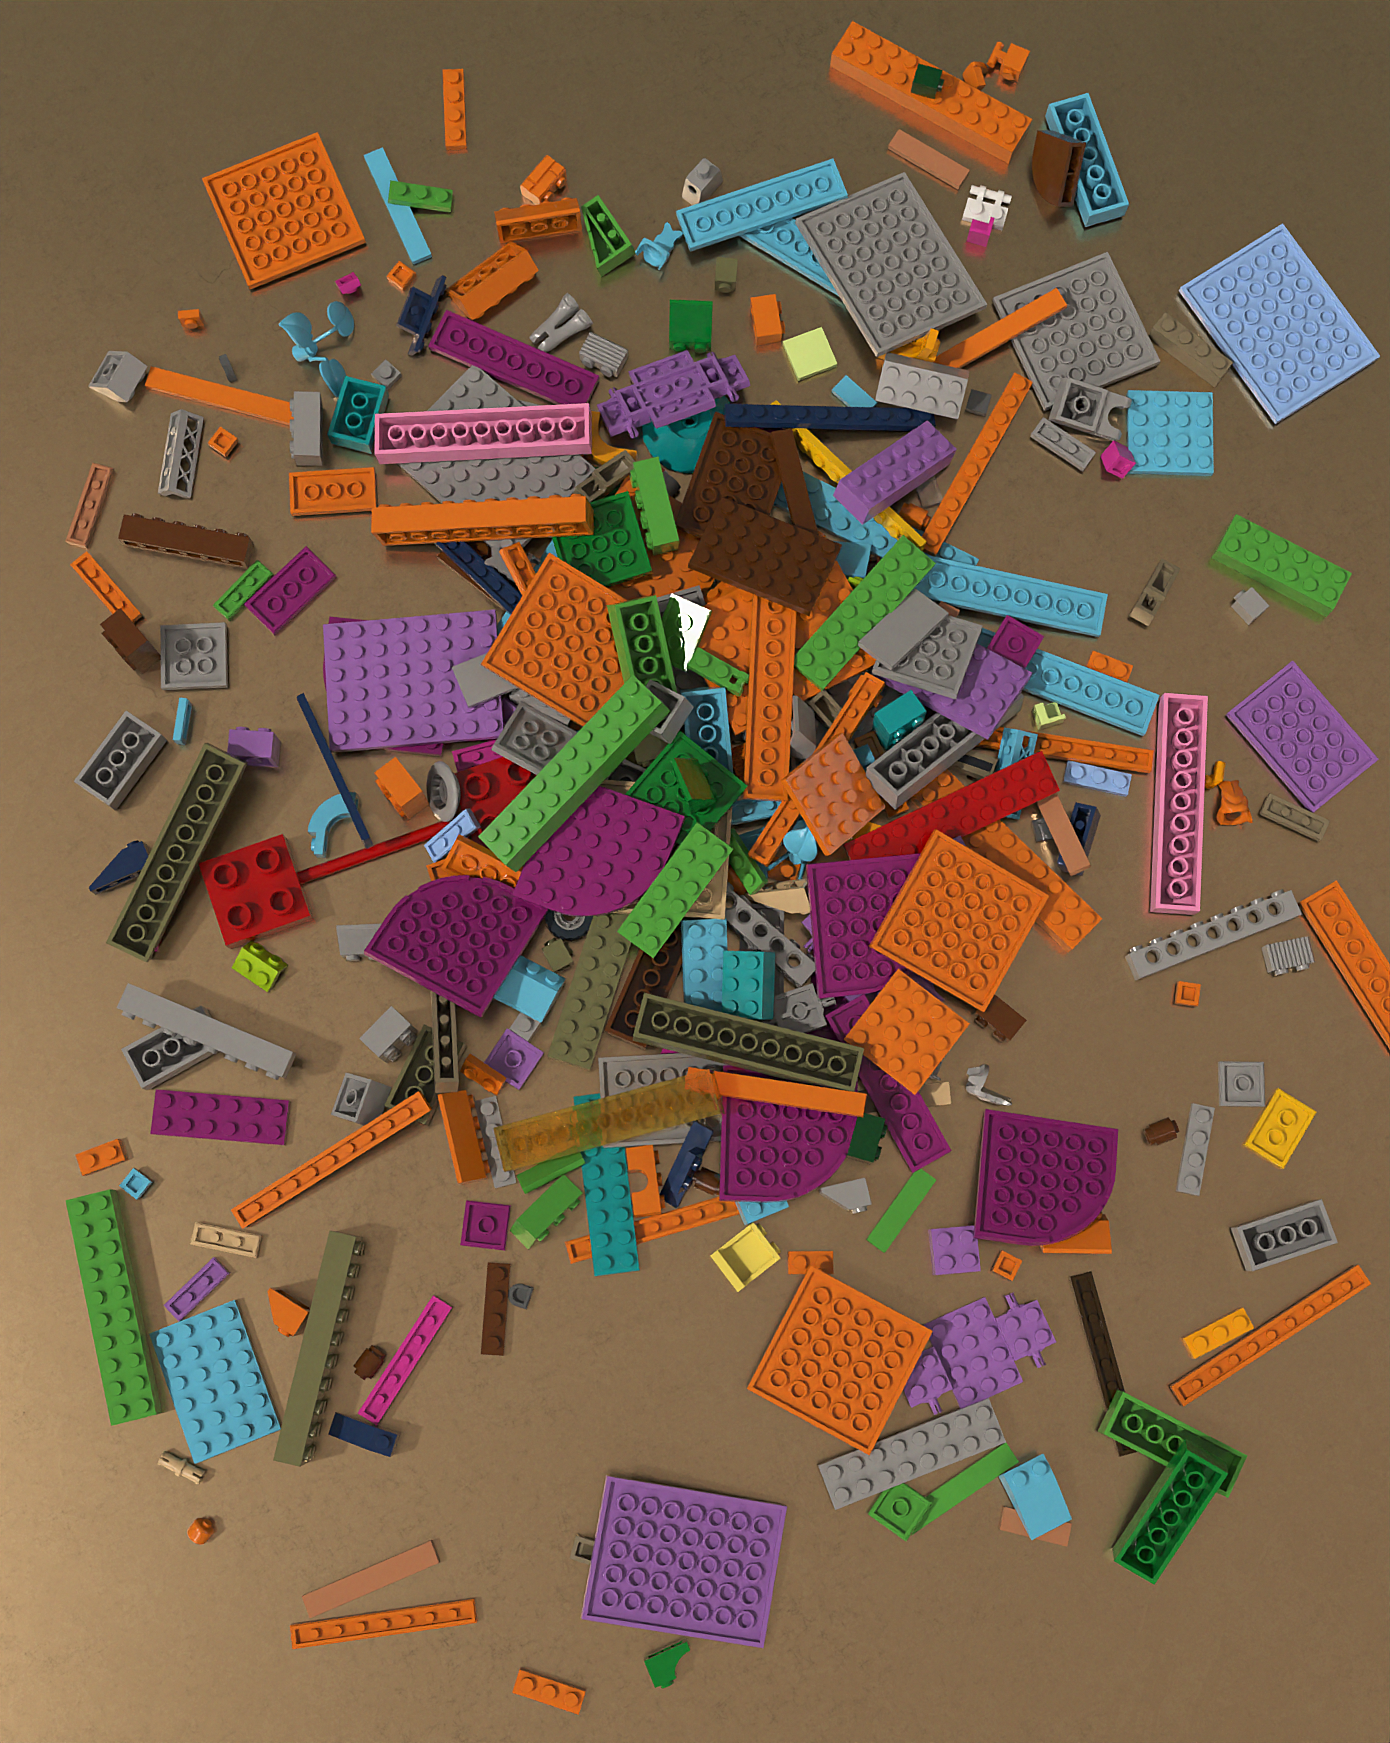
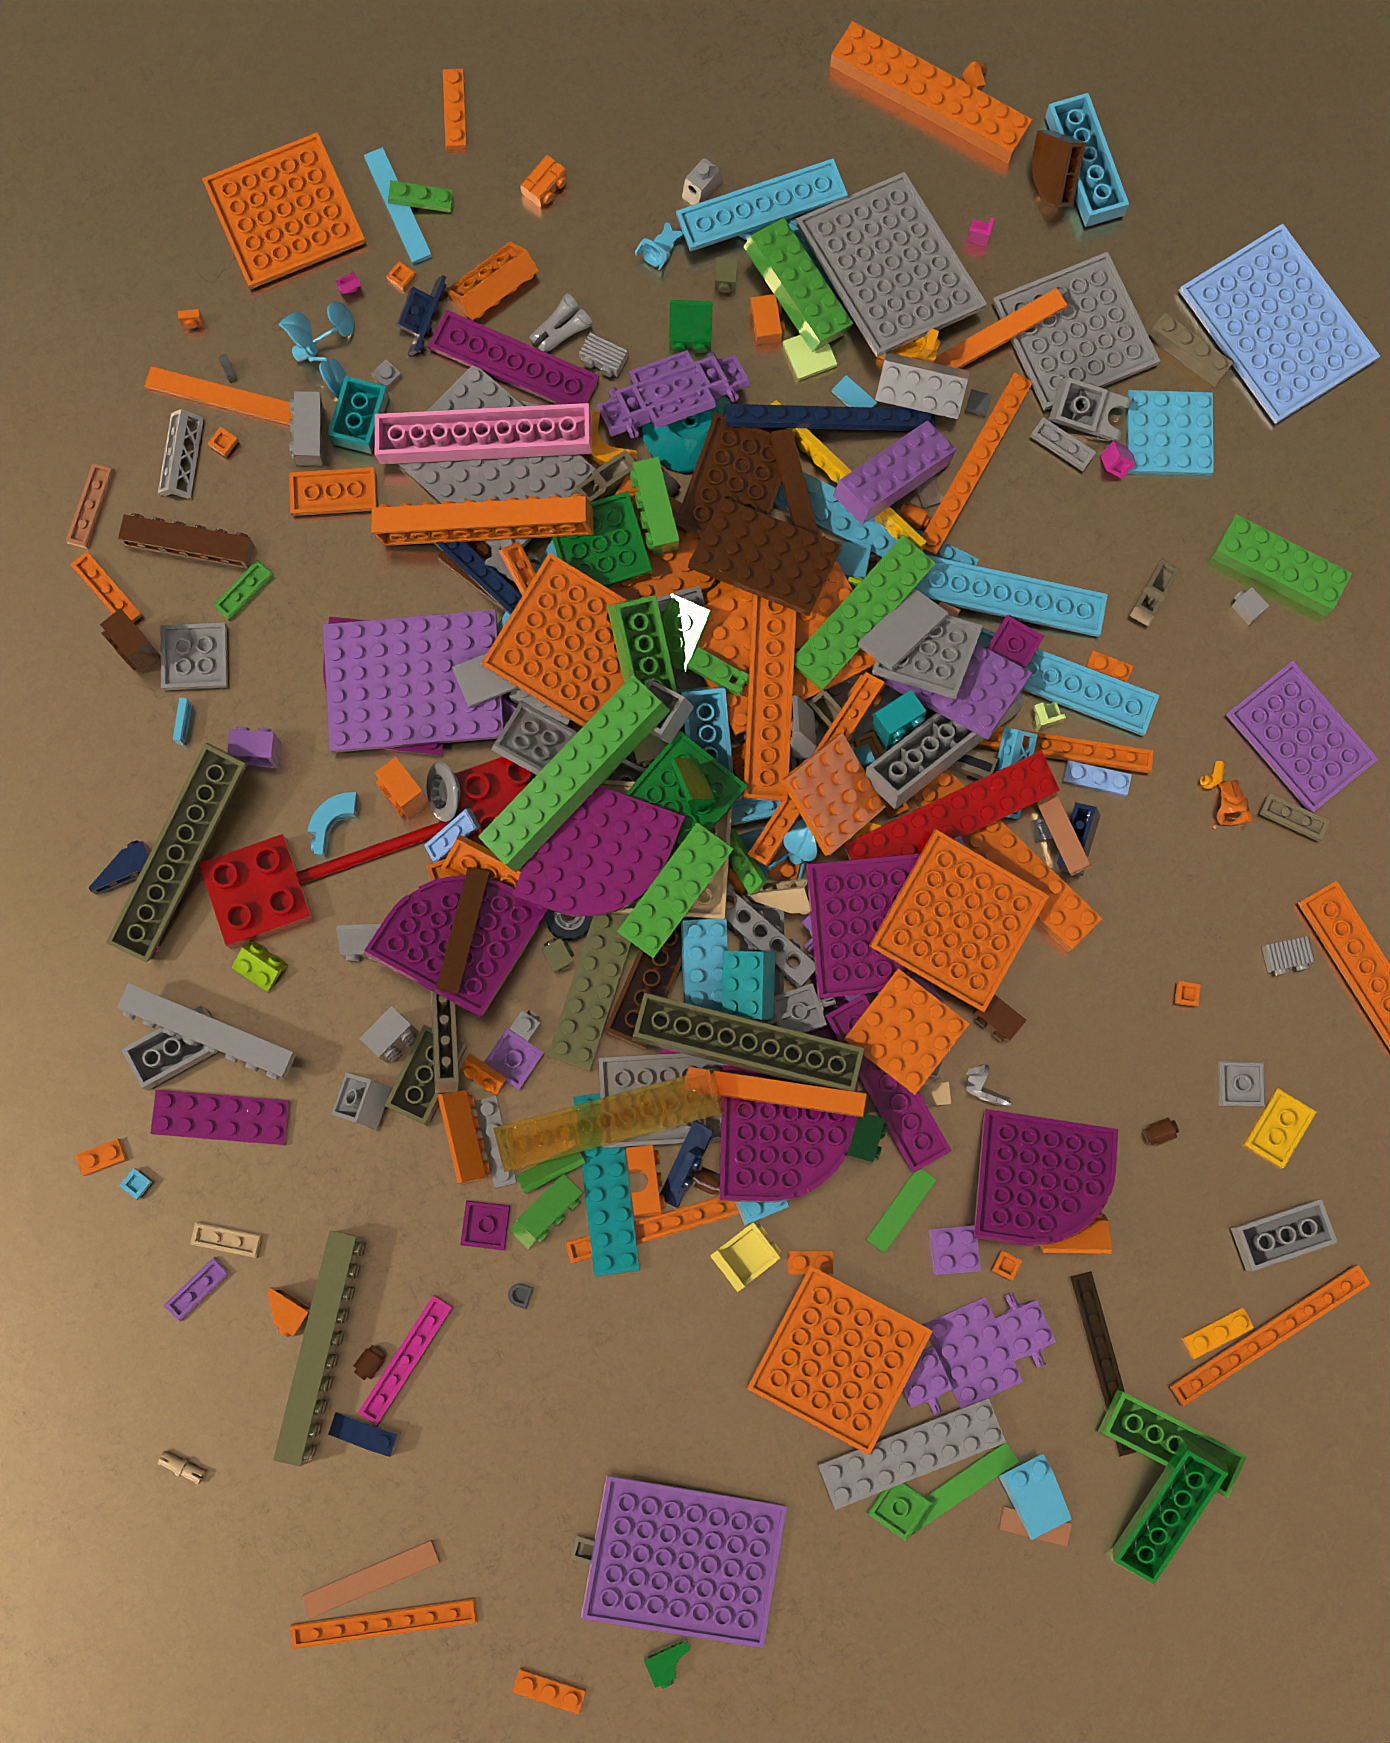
bright green brick [66,1189,163,1426] -> none
light grey brick [74,711,167,811] -> none
light grey slope [88,351,148,402] -> none
medium azure plate [149,1300,281,1464] -> none
orange piece [187,1518,214,1545] -> none
orange plate [231,1090,432,1229] -> none
magenta tile [244,546,337,636] -> none
dark blue tile [297,693,374,848] -> none
dark pink tile [452,739,503,772] -> none
reddish brown plate [481,1262,511,1356] -> none
orange slope [494,197,582,244] -> none
medium azure slope [494,955,566,1023] -> none
bright green wedge [581,195,635,277] -> none
light grey slope [818,1178,872,1214] -> none
nougat tile [888,129,970,190] -> none
dark green brick [911,63,944,99] -> none
white plate [962,185,1012,231] -> none
orange brick [987,42,1030,82] -> none
light grey brick [1125,889,1302,981] -> none
bright pink brick [1150,693,1208,915] -> none
light grey plate [1176,1103,1215,1196] -> none
none -> reddish brown tile [436,867,490,995]
none -> bright green brick [744,218,853,352]

